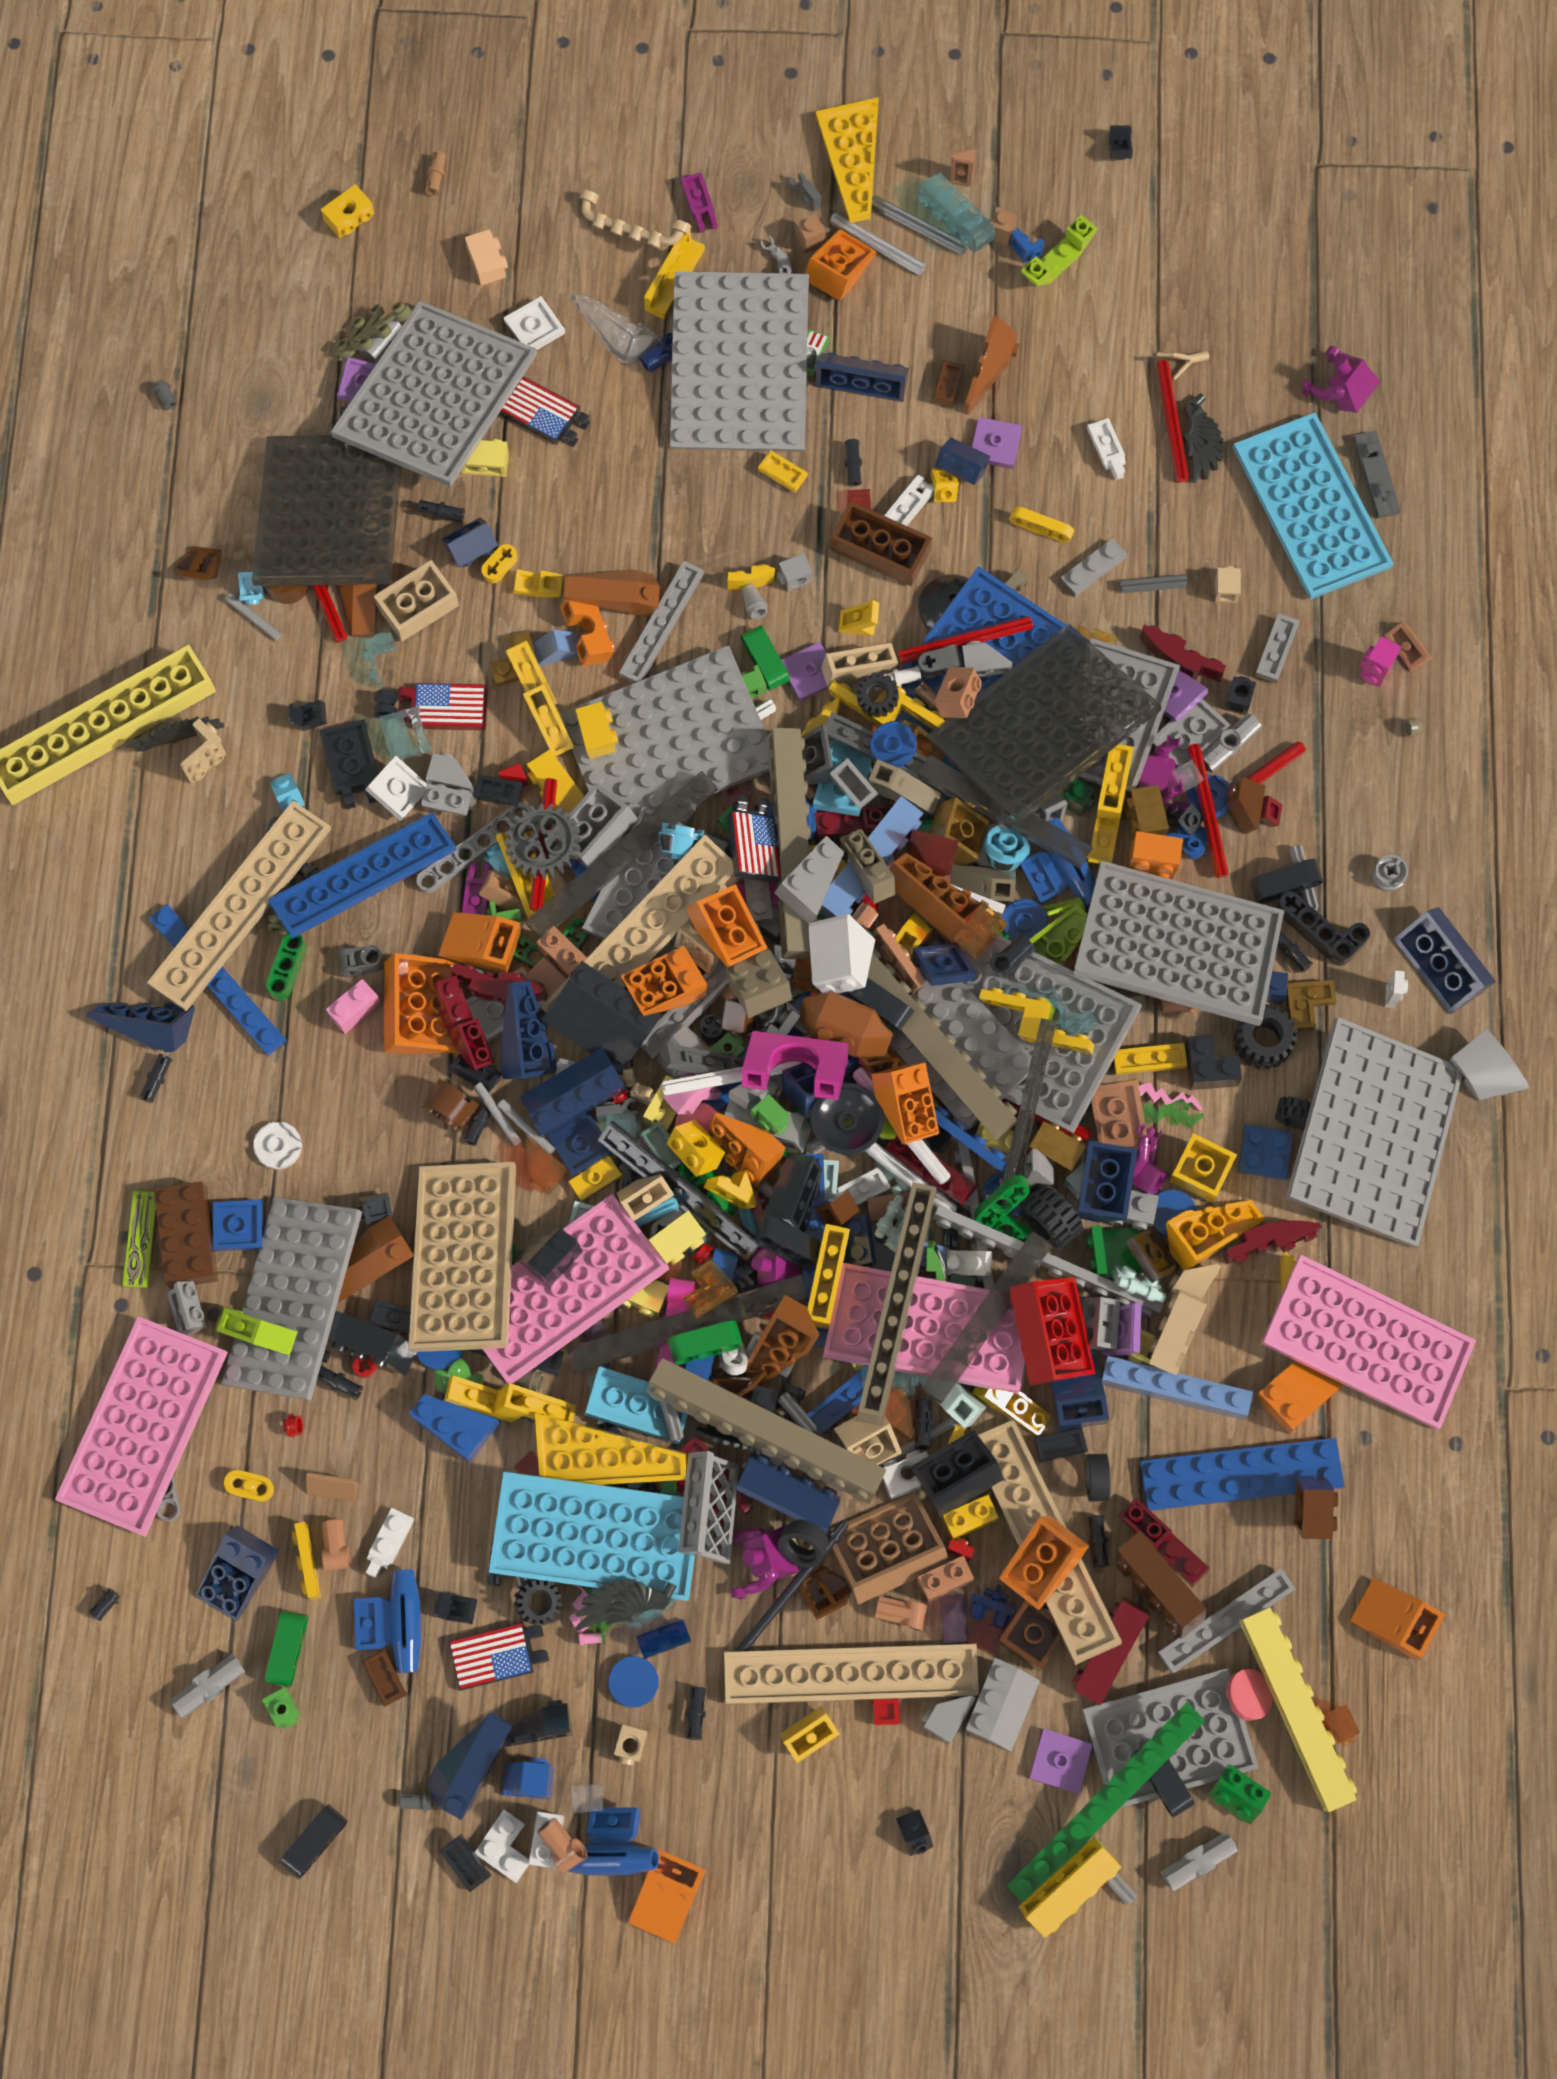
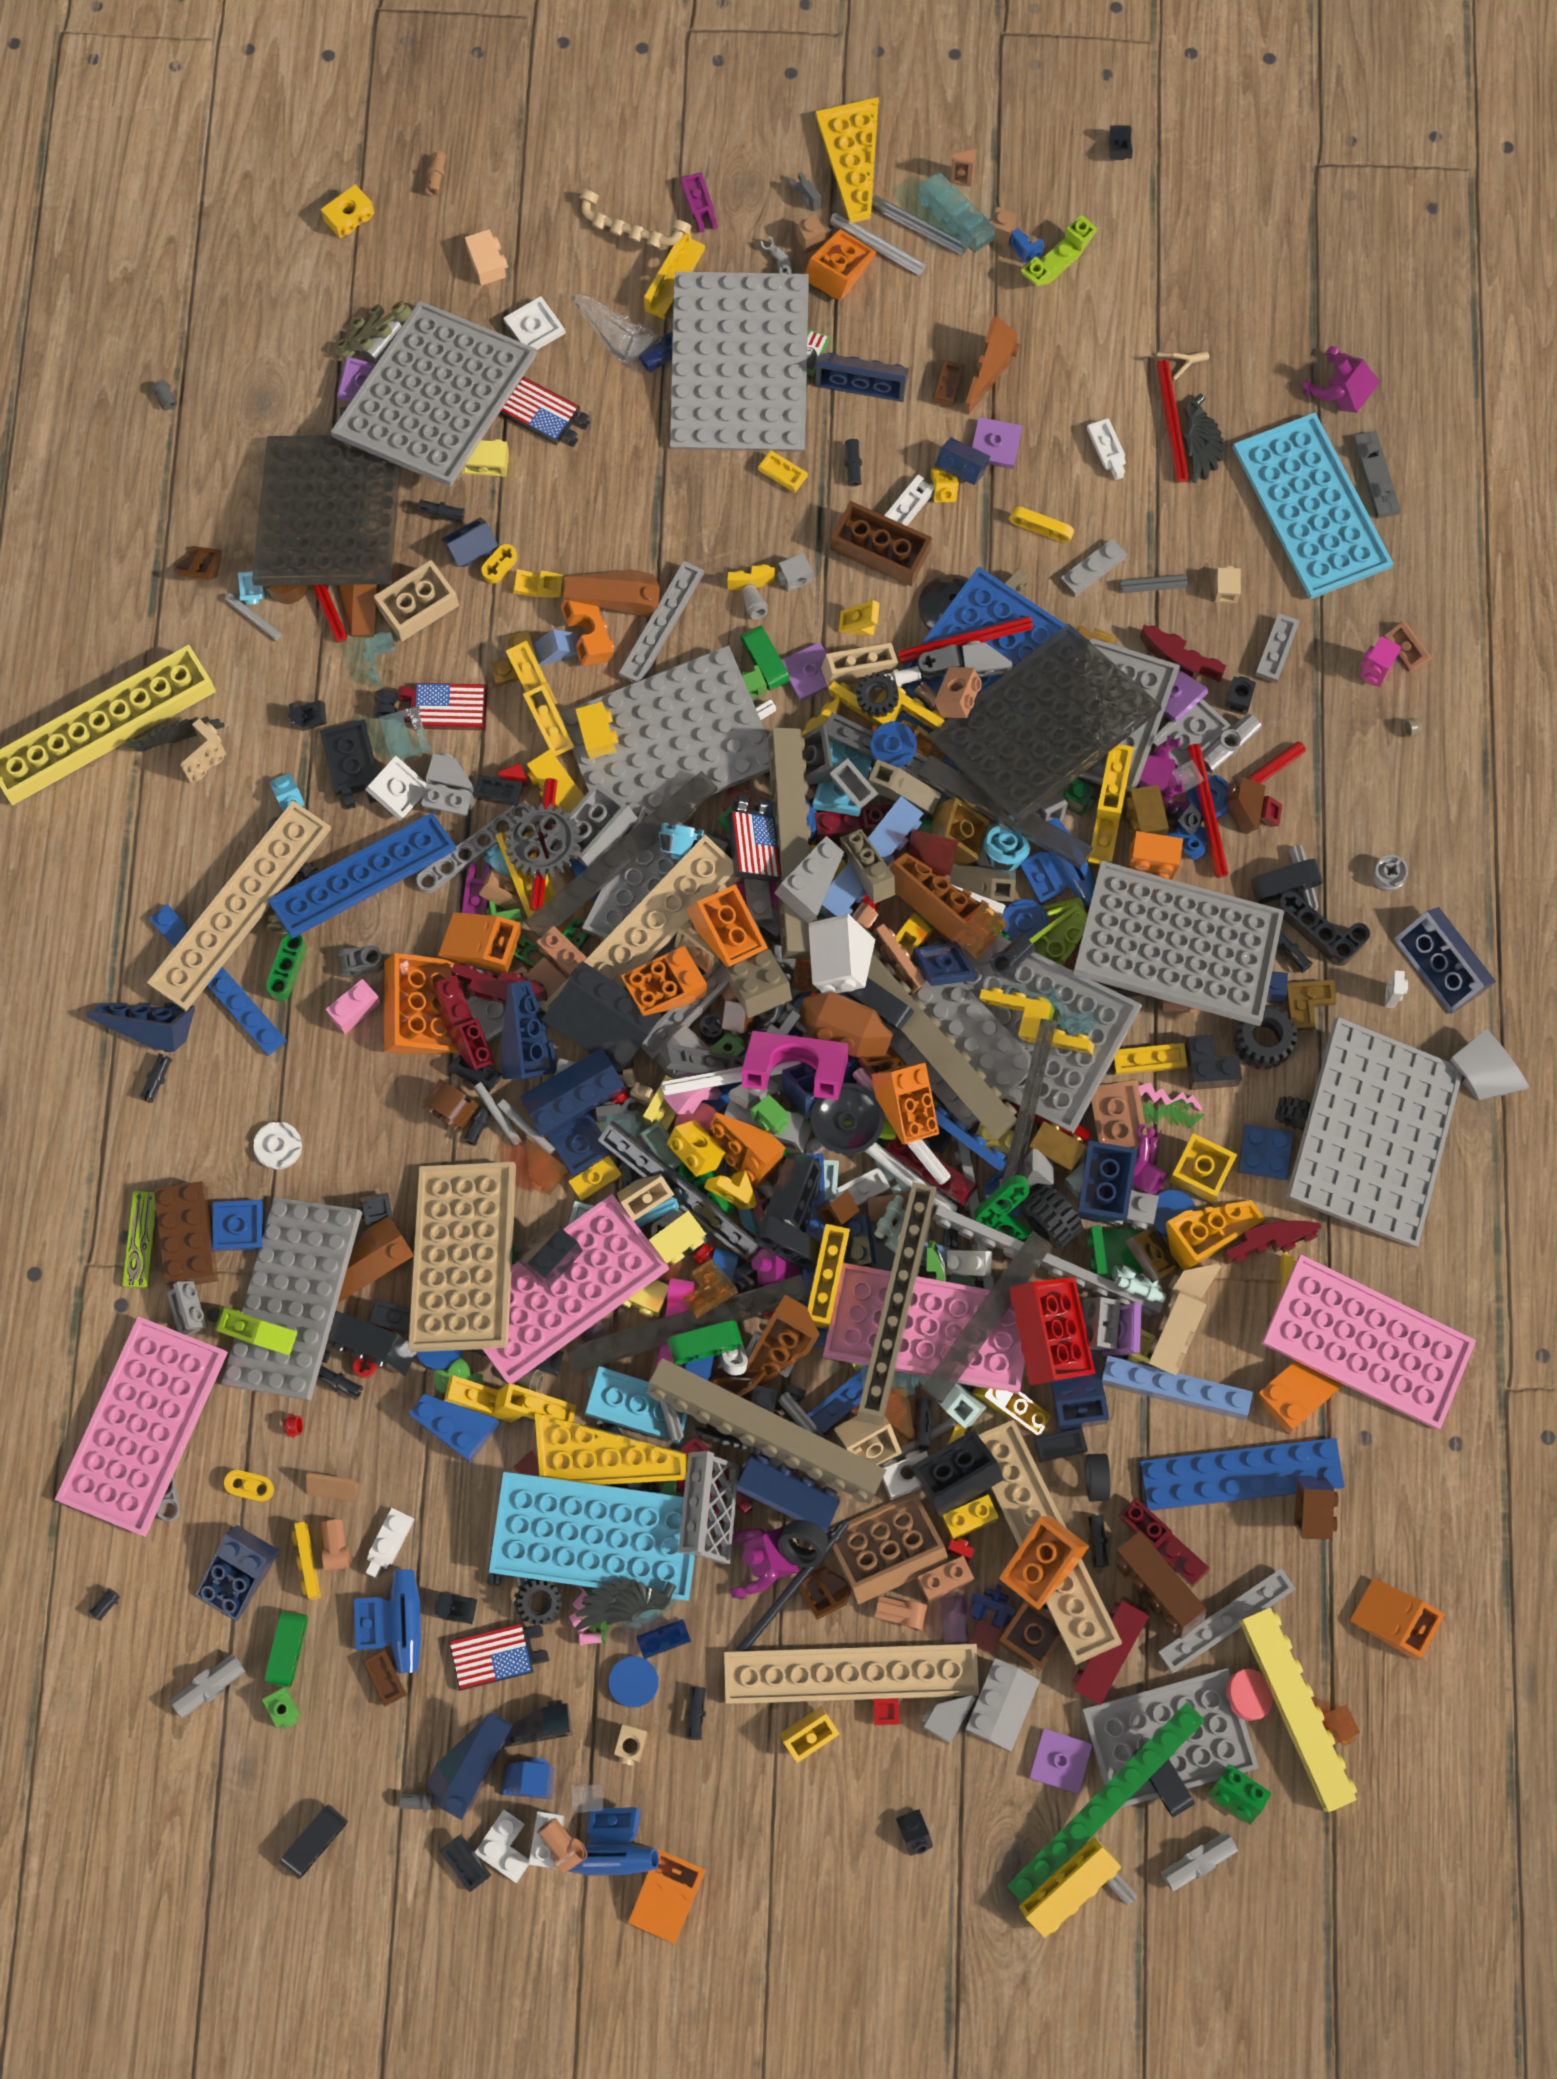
clear red tile [847,489,871,510] -> none

